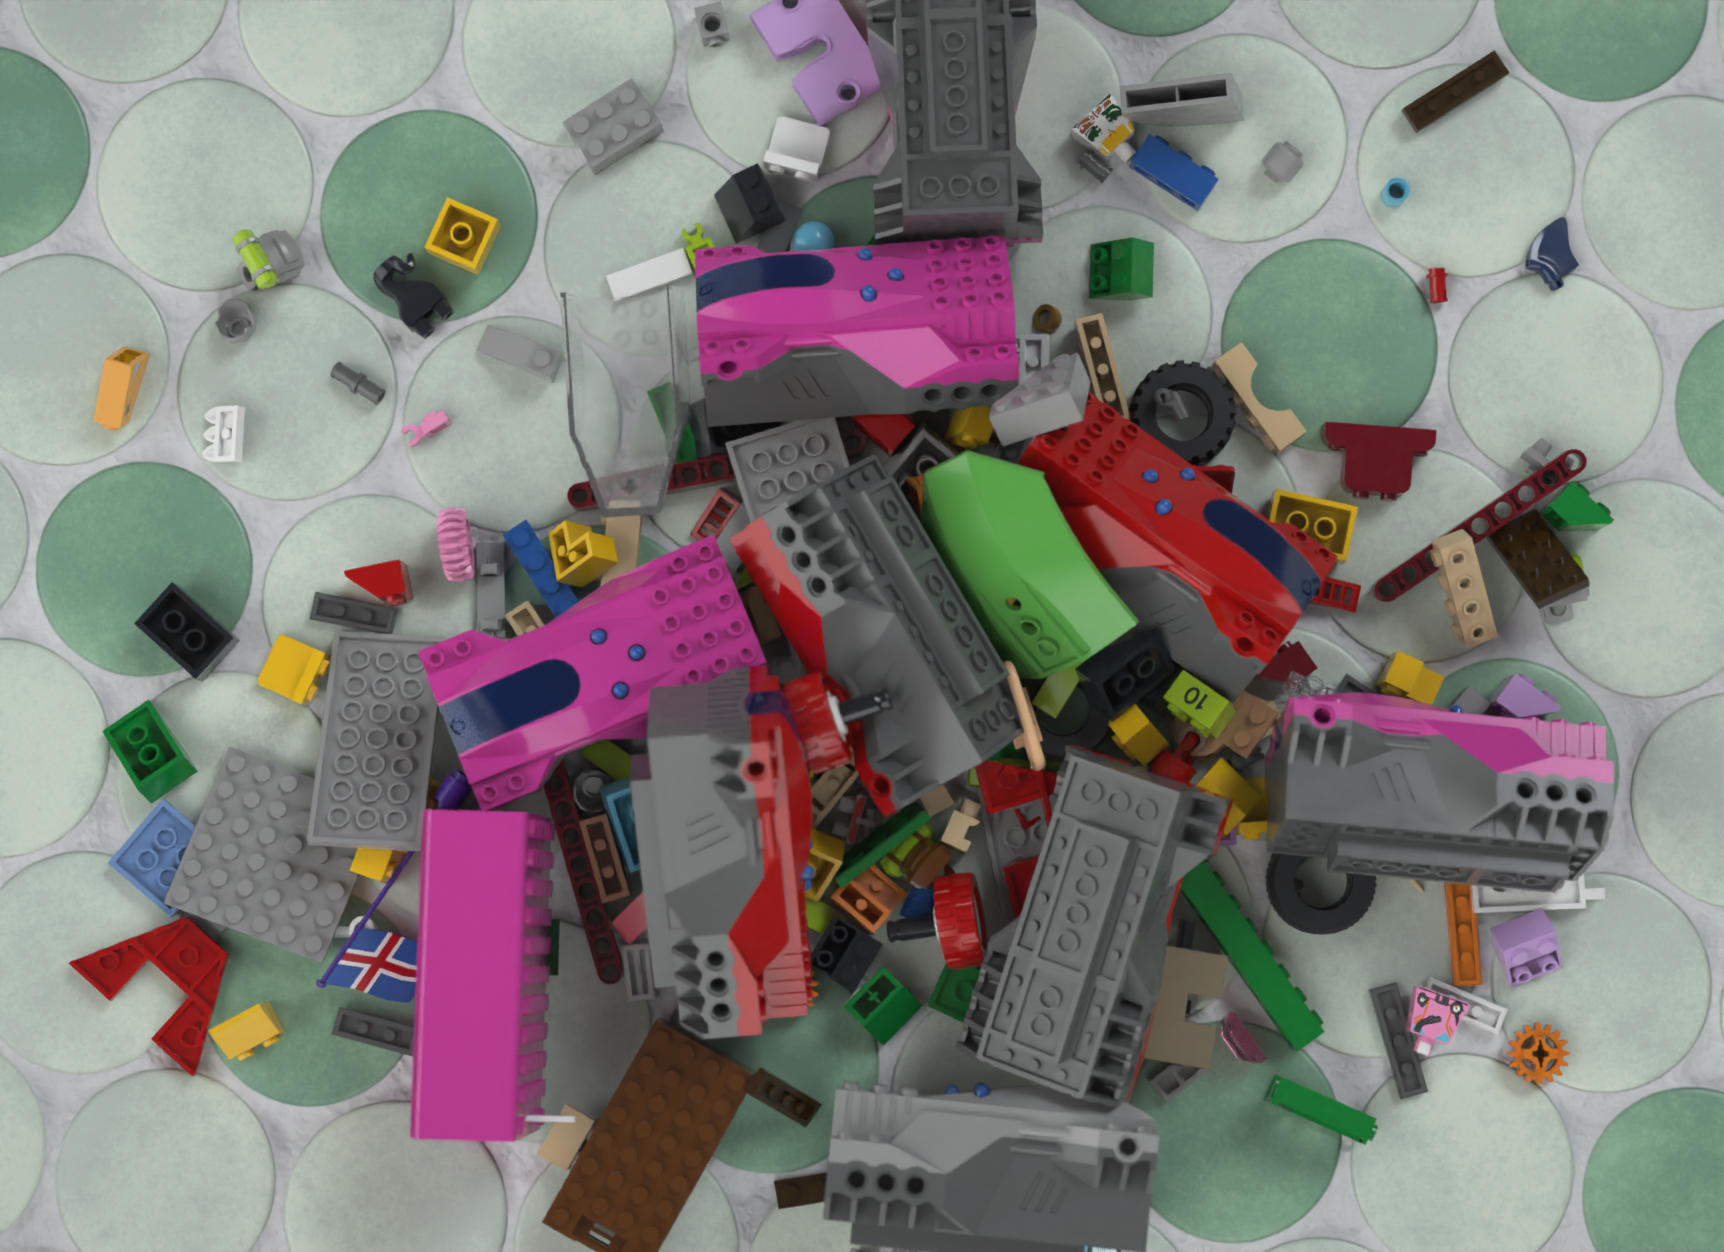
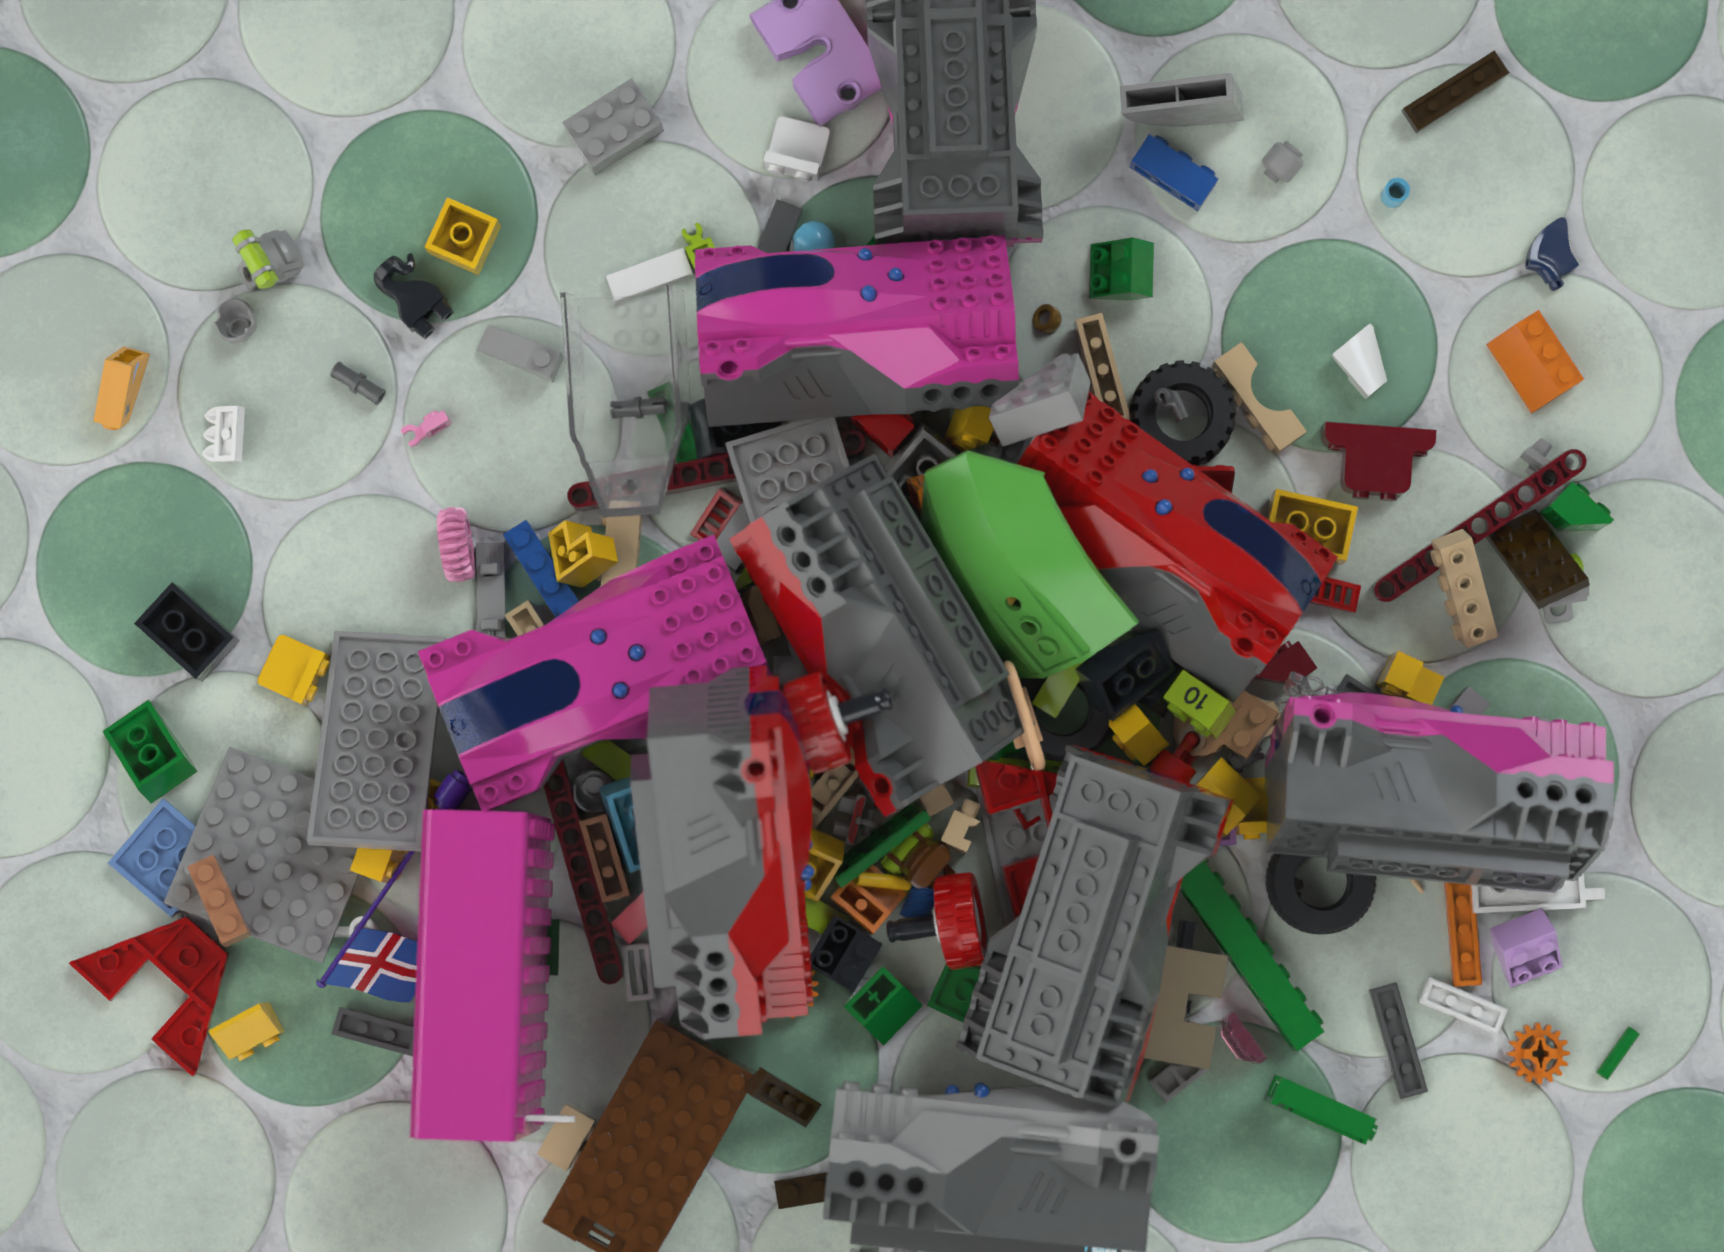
dark grey tile [309,592,398,634] -> none
red slope [344,559,414,607] -> none
light grey brick [694,1,730,48] -> none
black slope [714,163,785,244] -> none
white plate [1016,334,1050,385] -> none
torso [1070,94,1137,164] -> none
dark grey pin [1077,149,1113,183] -> none
bright pink torso [1406,985,1469,1056] -> none
red pin [1426,268,1448,303] -> none
lavender slope [1488,673,1562,719] -> none
none -> nougat brick [187,855,252,948]
none -> dark grey pin [610,396,668,419]
none -> yellow piece [854,872,911,891]
none -> white slope [1331,323,1387,400]
none -> orange slope [1486,310,1584,414]
none -> green piece [1596,1026,1640,1080]

